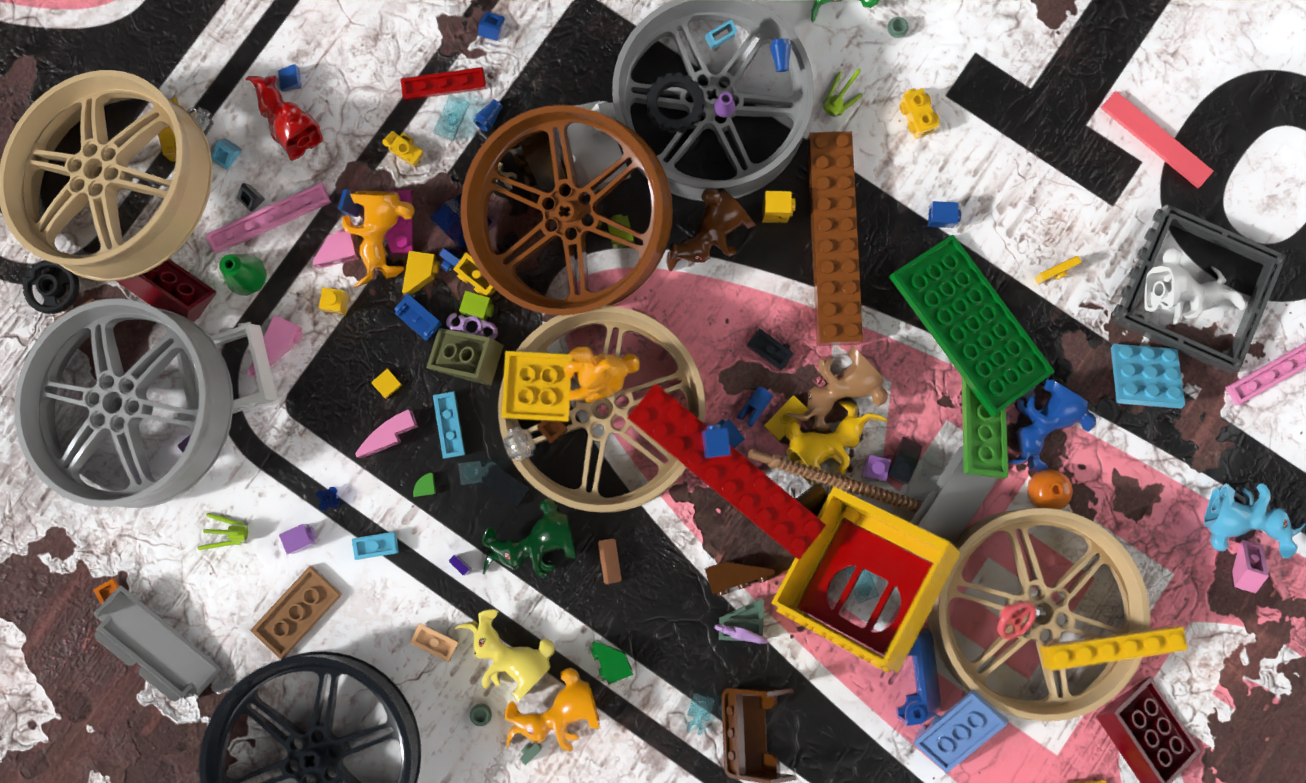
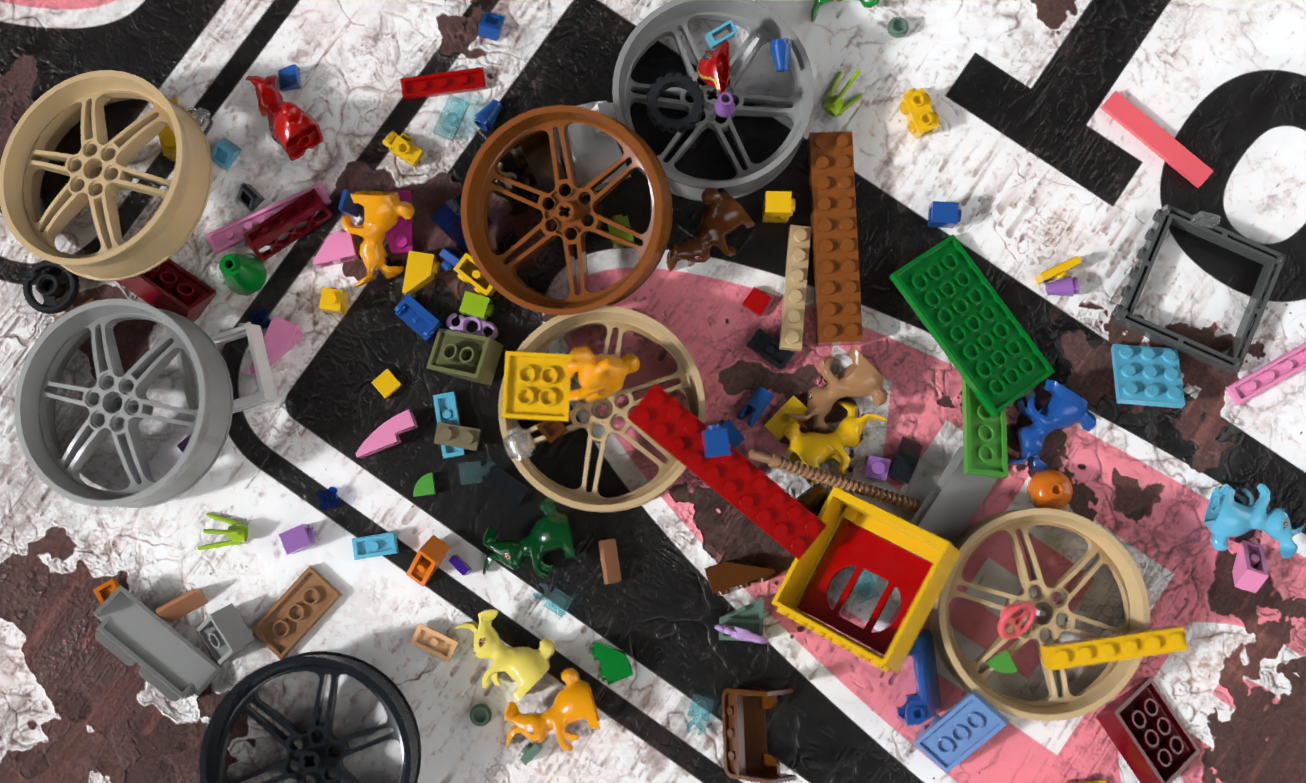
white animal [1144,248,1246,325] -> none
none -> nougat slope [155,588,208,623]
none -> light grey slope [195,603,255,666]
none -> dark red fence [243,189,333,262]
none -> clear blue plate [248,309,271,330]
none -> orange slope [406,535,451,587]
none -> dark tan plate [434,422,481,451]
none -> clear light blue plate [533,583,574,617]
none -> red hat [697,40,730,94]
none -> red tile [742,287,772,317]
none -> tan plate [779,225,811,351]
none -> bright green tile [985,650,1018,674]
none -> medium lavender cone [1046,276,1079,297]
none -> clear tile [1190,211,1221,228]

